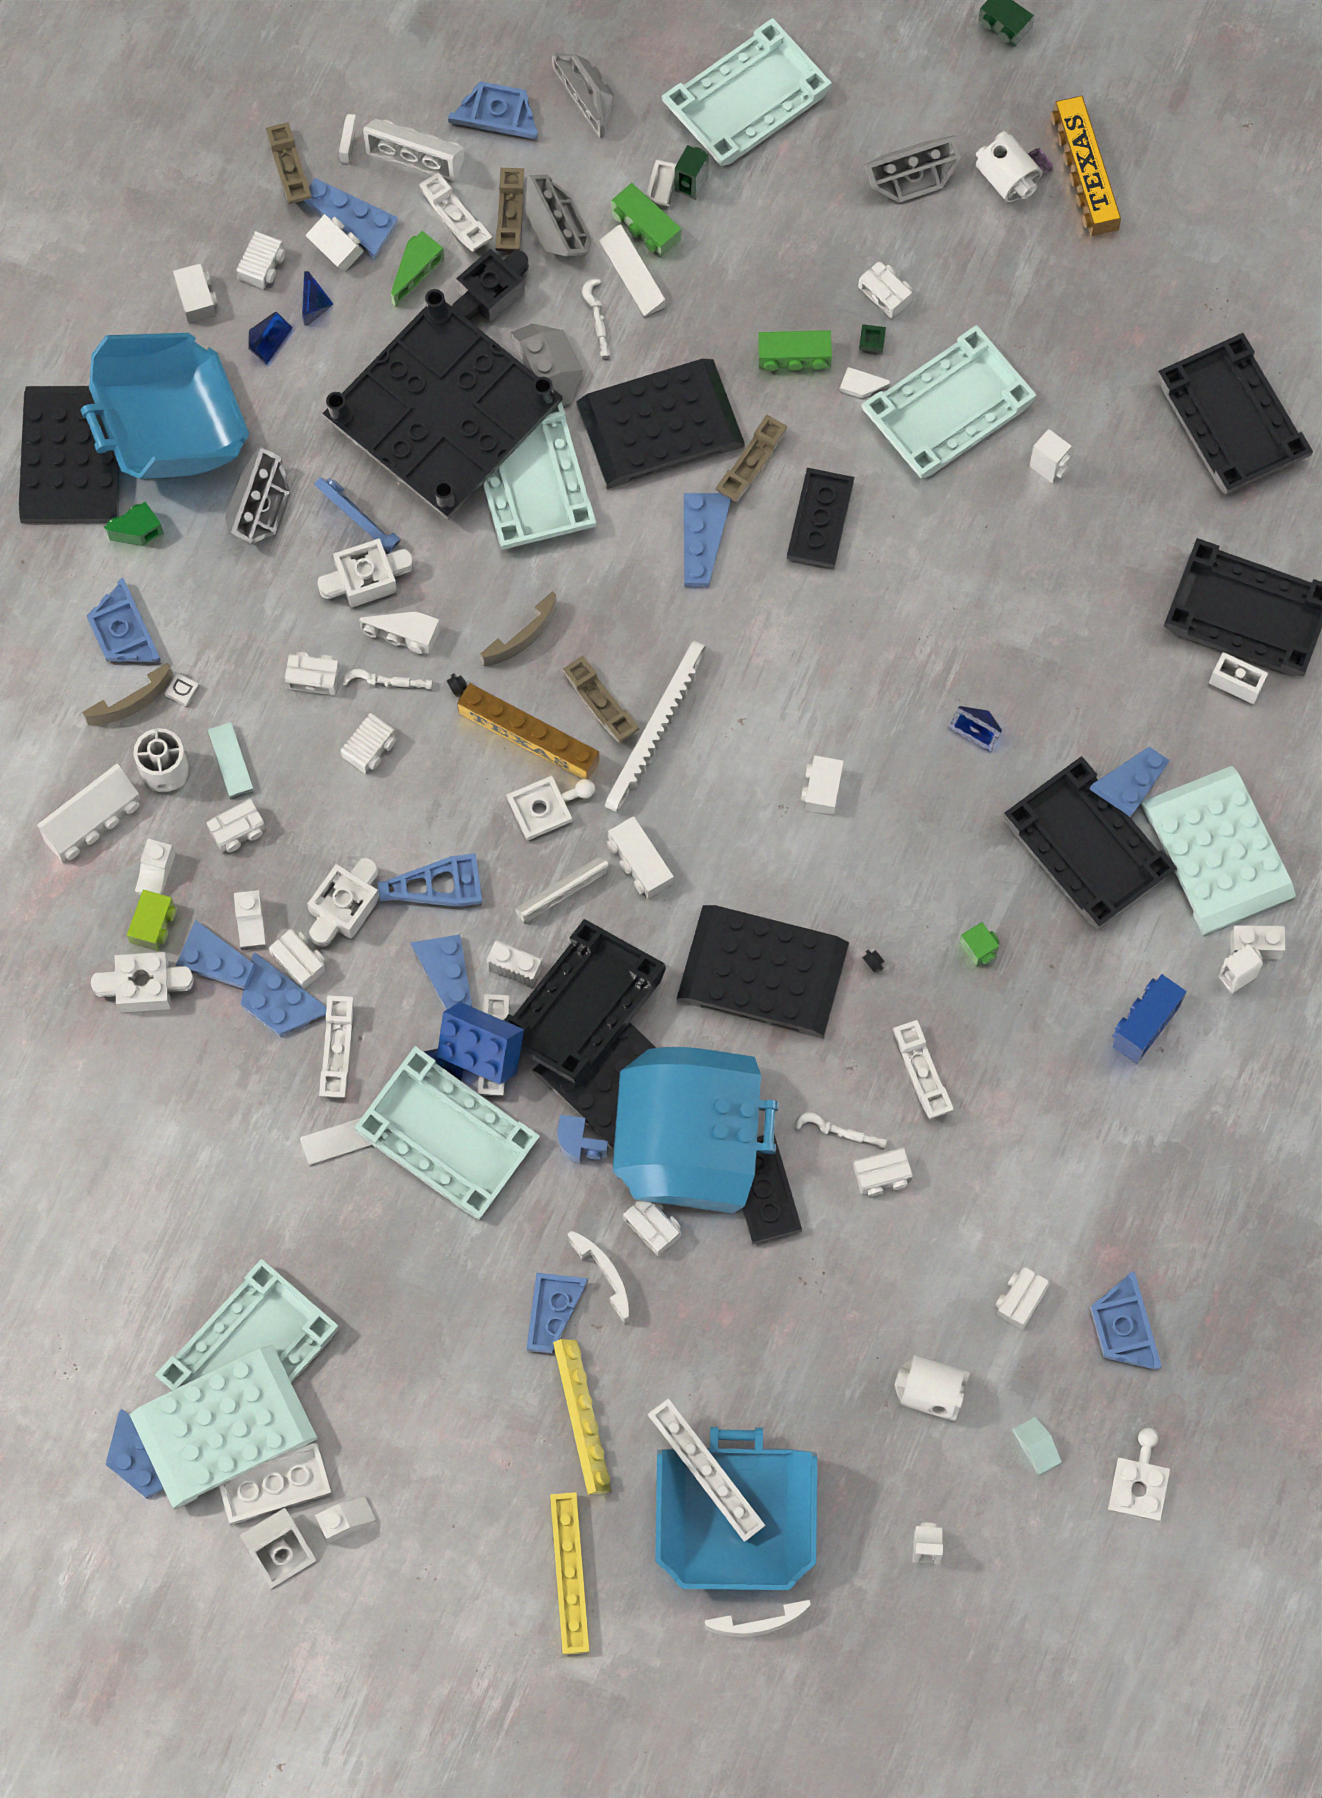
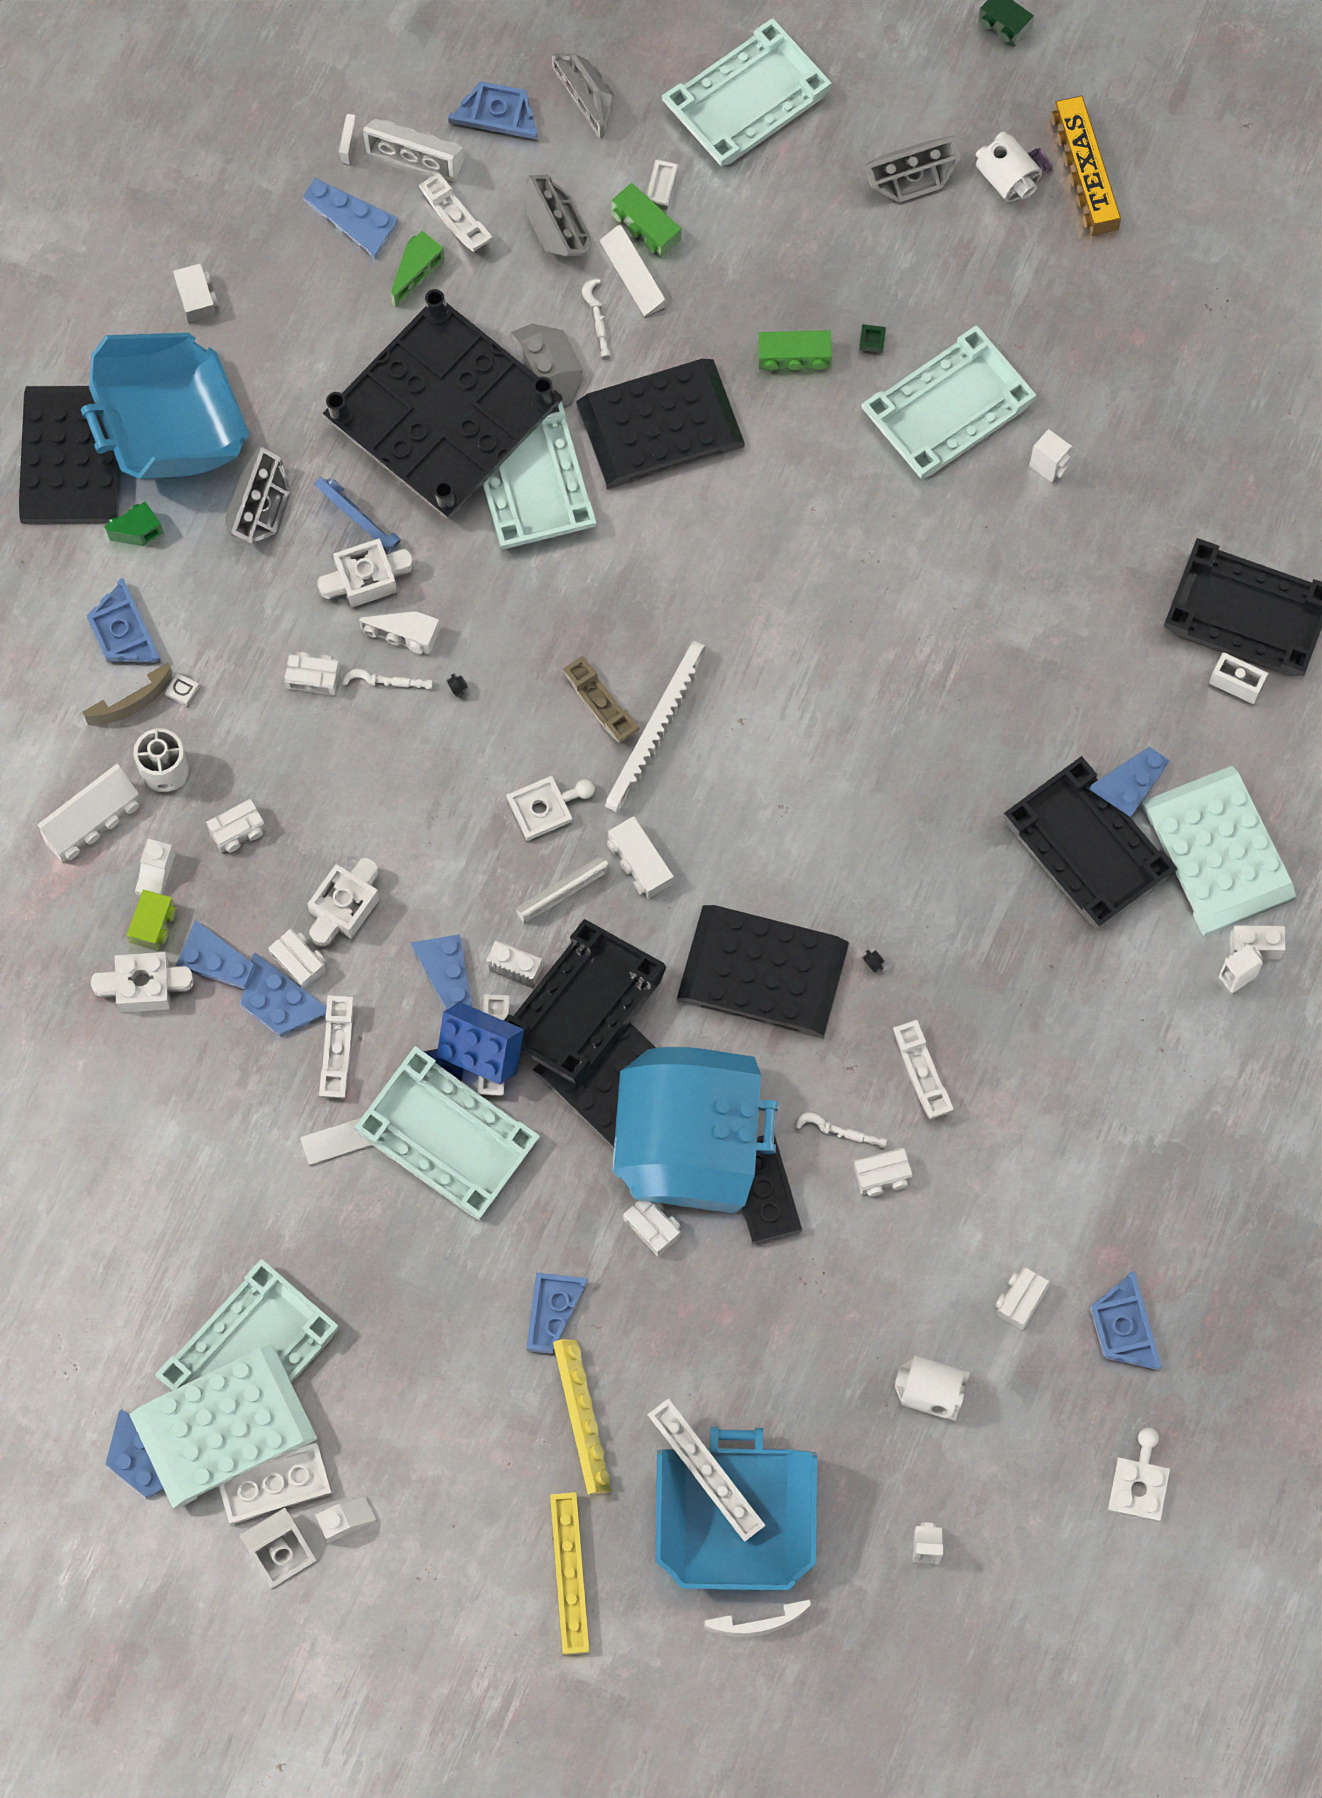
light aqua tile [208,722,254,799] -> none
white arch [234,890,266,950] -> none
white brick [236,231,286,290] -> none
clear blue slope [248,312,293,365] -> none
dark tan slope [266,122,312,204] -> none
clear blue slope [302,271,333,325] -> none
white brick [305,214,364,272] -> none
white brick [341,713,396,774] -> none
medium blue plate [378,853,482,907] -> none
black brick [452,248,529,322] -> none
pearl gold brick [457,683,600,779] -> none
dark tan slope [480,591,557,666] -> none
dark tan slope [495,168,524,251] -> none
medium blue brick [557,1115,608,1164] -> none
white slope [568,1231,629,1324] -> none
dark green brick [675,145,709,200] -> none
medium blue wing [684,493,731,587] -> none
dark tan slope [715,415,787,502] -> none
black plate [787,467,855,569] -> none
white brick [801,755,844,815] -> none
white tile [840,367,890,399] -> none
white brick [858,261,913,319] -> none
clear blue slope [948,706,1003,752] -> none
bright green brick [959,922,1000,967] -> none
light aqua slope [1012,1417,1062,1476] -> none
blue brick [1112,974,1187,1064] -> none
black slope [1157,333,1313,494] -> none

